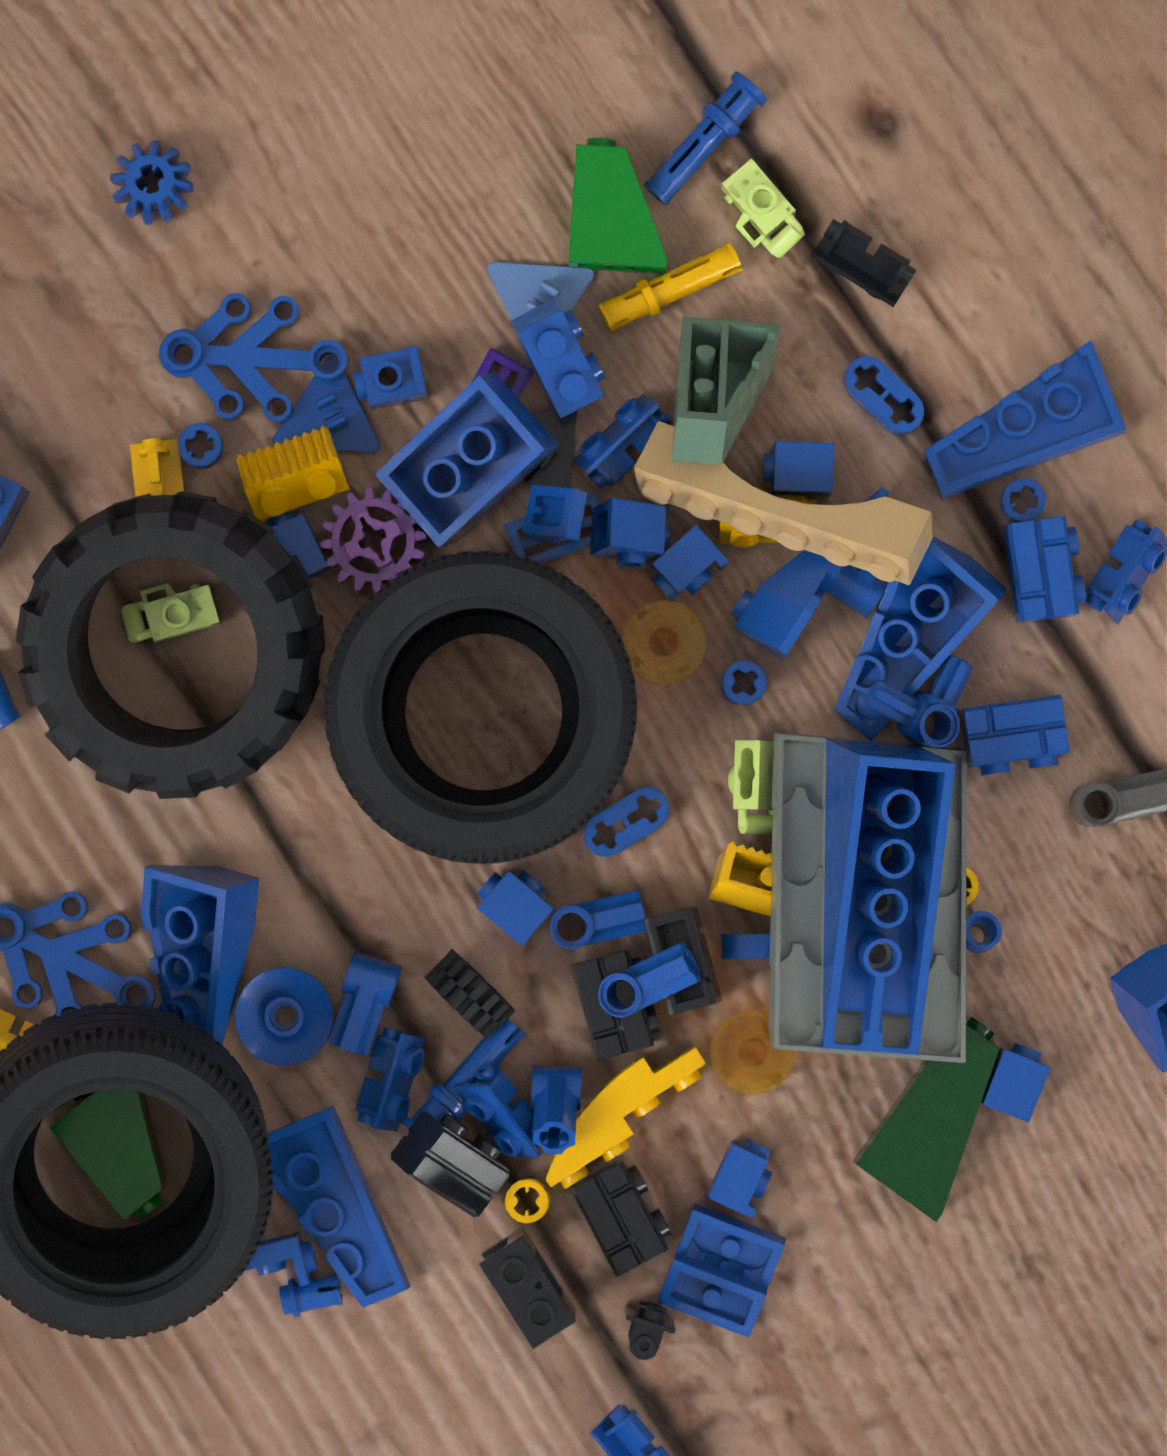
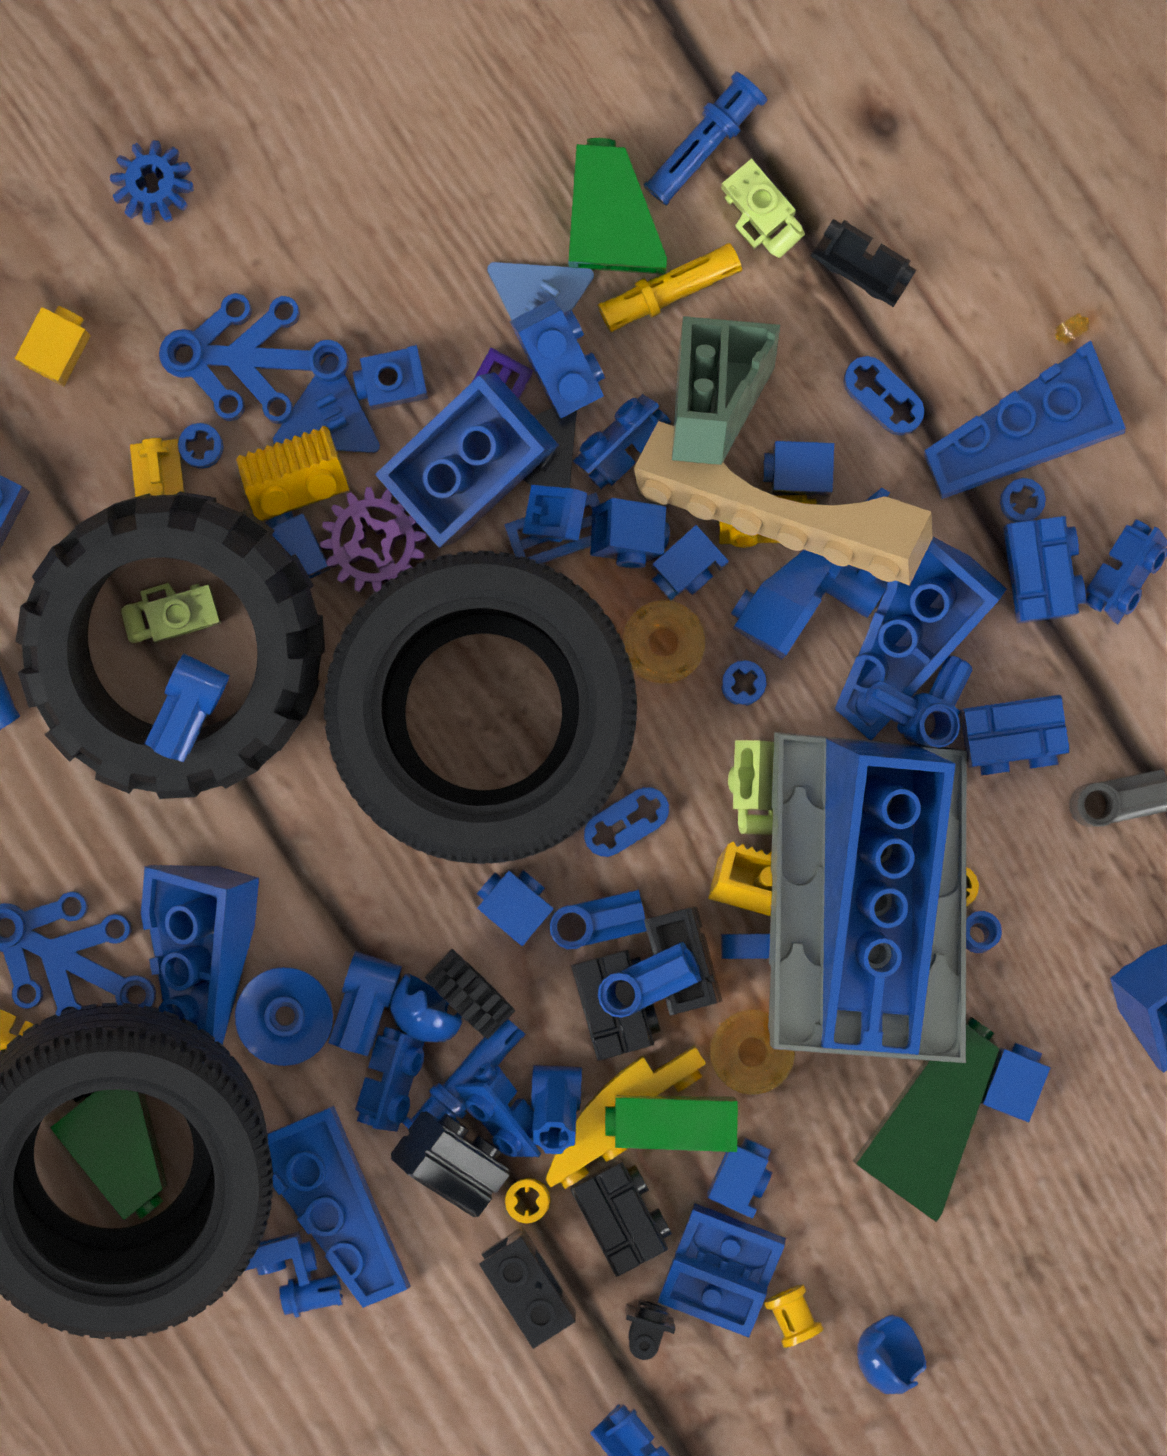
none -> yellow brick [14,306,91,387]
none -> blue piece [145,653,230,762]
none -> blue hair [390,973,462,1042]
none -> green slope [605,1095,738,1152]
none -> yellow bush [763,1284,824,1348]
none -> blue hair [857,1314,926,1394]
none -> clear yellow piece [1055,313,1090,345]

